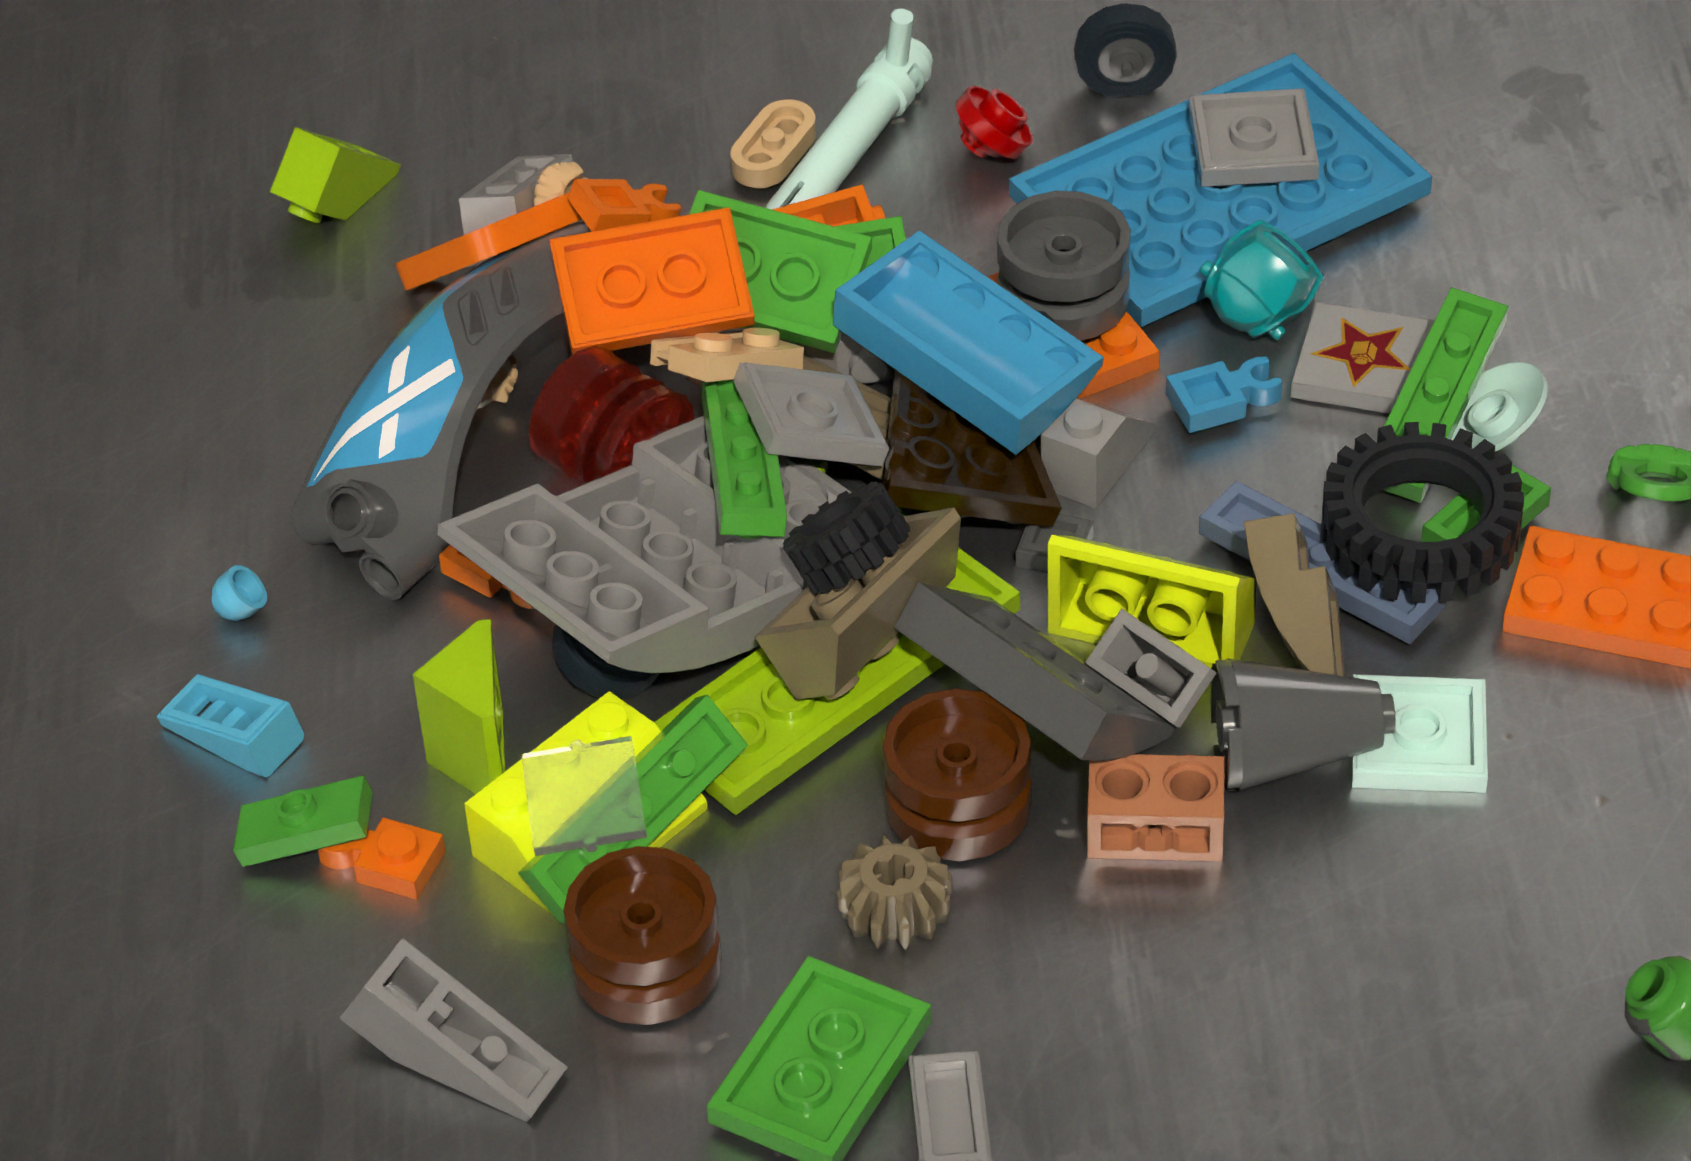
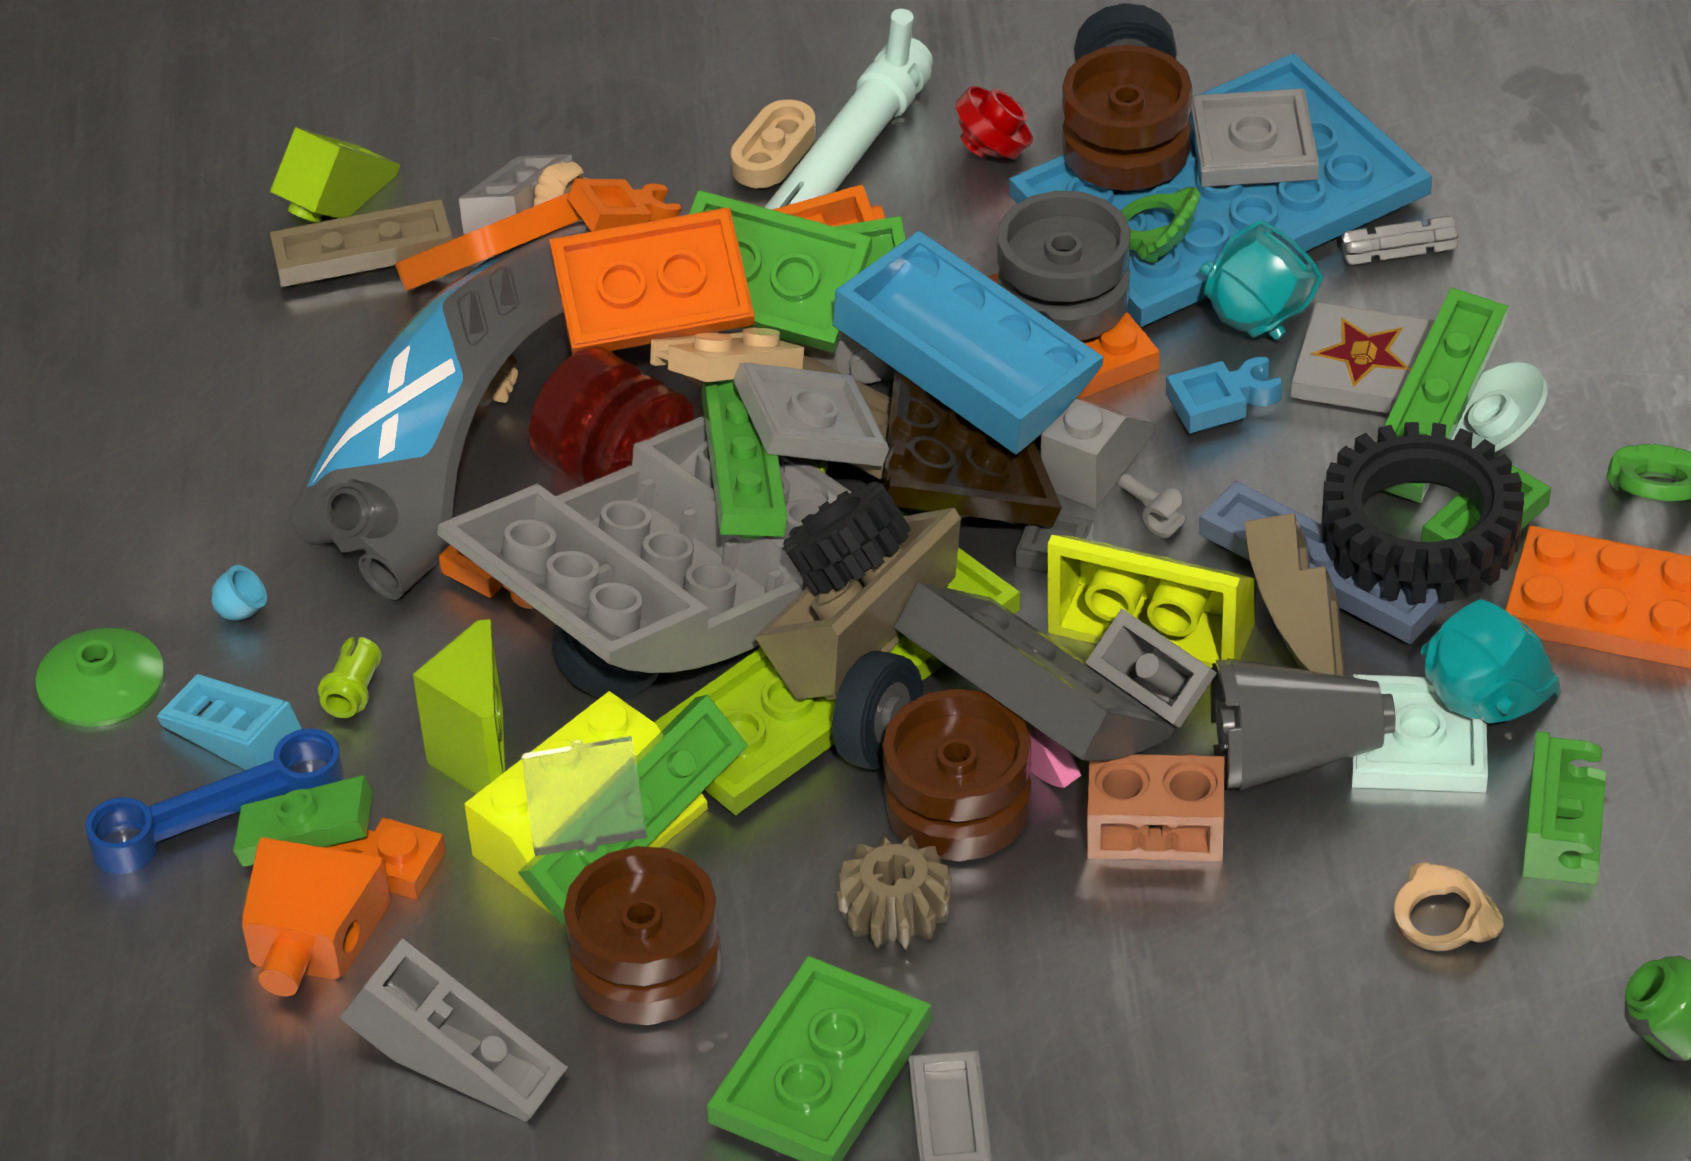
none -> bright green dish [35,628,165,727]
none -> blue piece [85,728,344,874]
none -> orange torso [242,837,391,997]
none -> dark tan plate [269,199,453,287]
none -> lime pin [318,637,382,718]
none -> black wheel [833,651,923,770]
none -> bright pink tile [1025,720,1081,788]
none -> reddish brown wheel [1062,44,1192,191]
none -> light grey hand [1119,473,1186,538]
none -> bright green piece [1121,187,1201,262]
none -> light grey axle [1341,216,1458,266]
none -> tan piece [1394,862,1504,951]
none -> teal helmet [1421,599,1561,723]
none -> bright green hinge [1522,731,1607,885]

